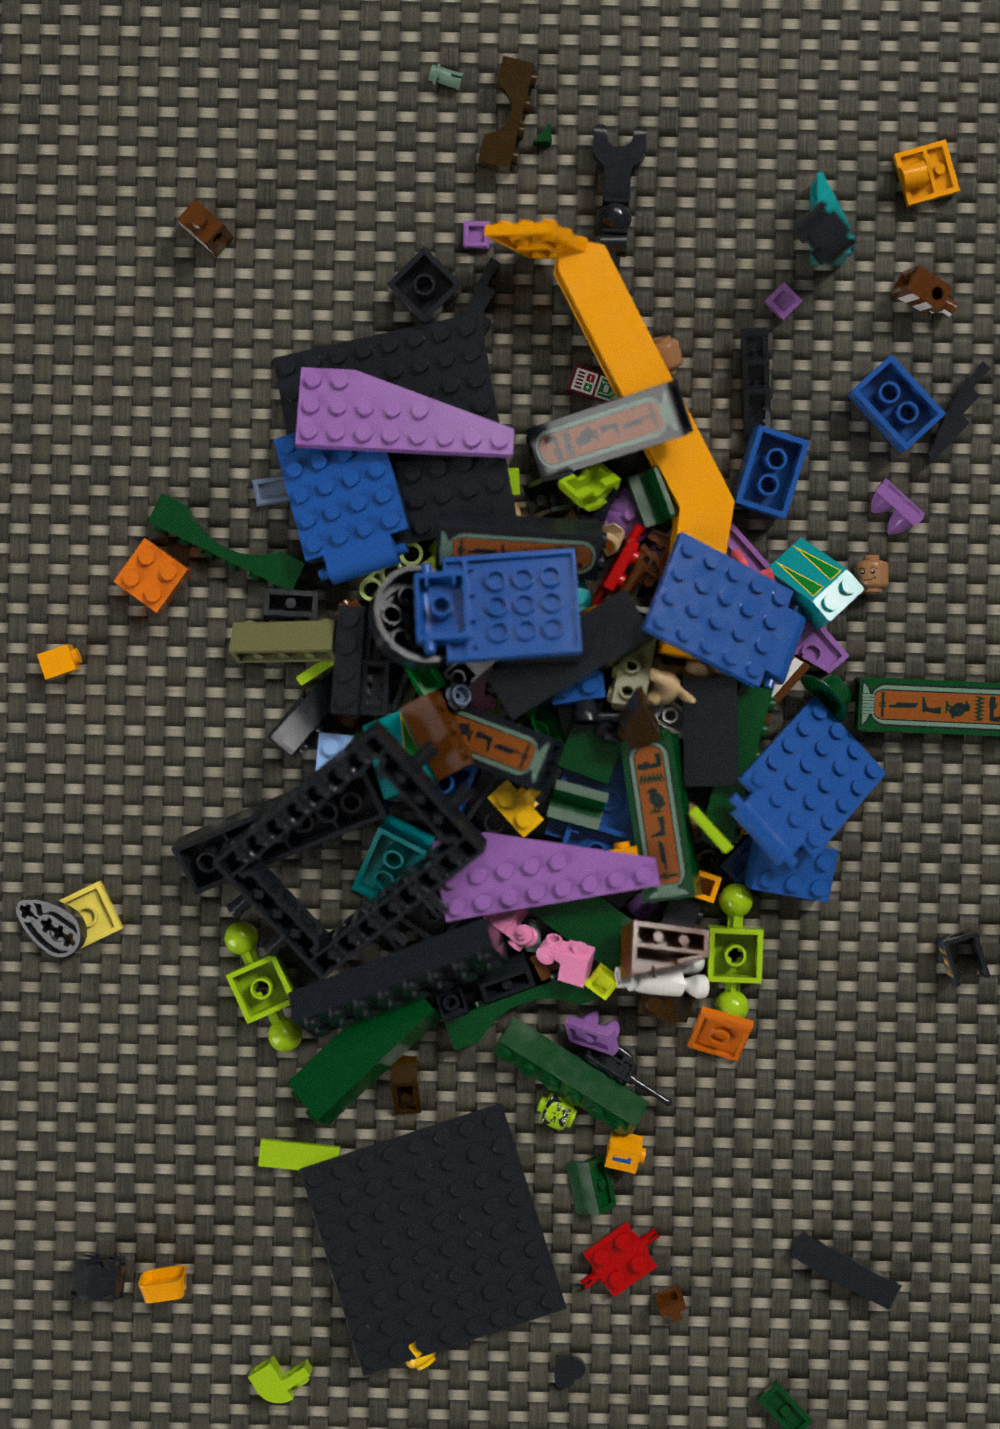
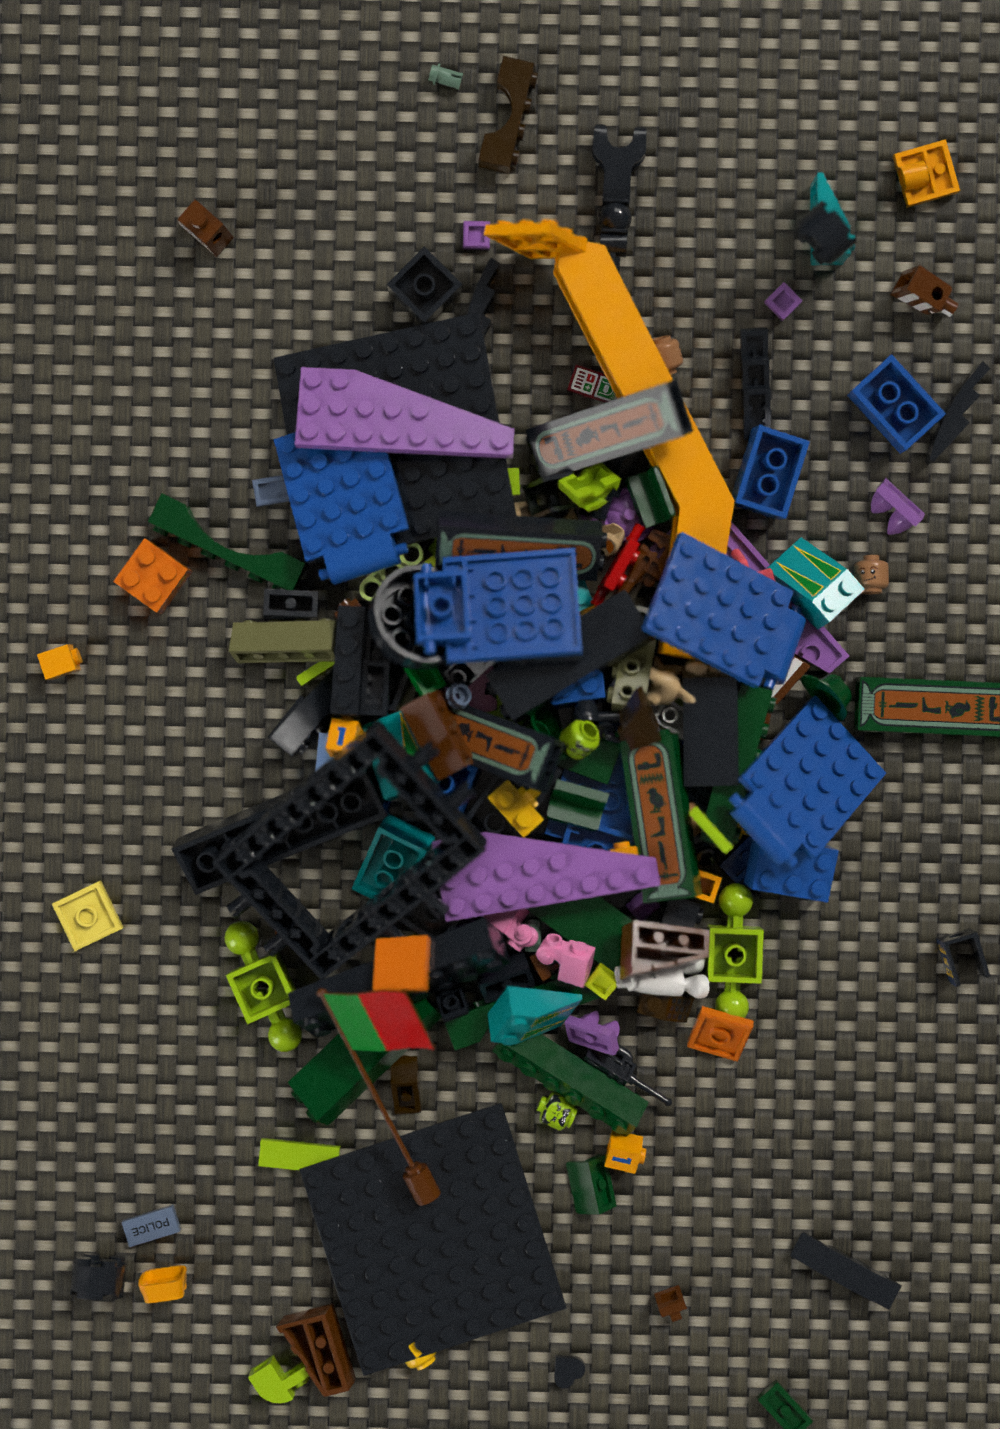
black piece [16,897,87,957] -> none
dark green piece [533,124,552,146] -> none
red plate [580,1221,660,1297] -> none
none -> sand blue tile [121,1205,181,1247]
none -> reddish brown wedge [276,1303,356,1397]
none -> flag [317,988,441,1206]
none -> light orange brick [325,716,363,757]
none -> orange tile [373,935,430,992]
none -> teal slope [488,986,583,1045]
none -> lime head [559,720,600,760]

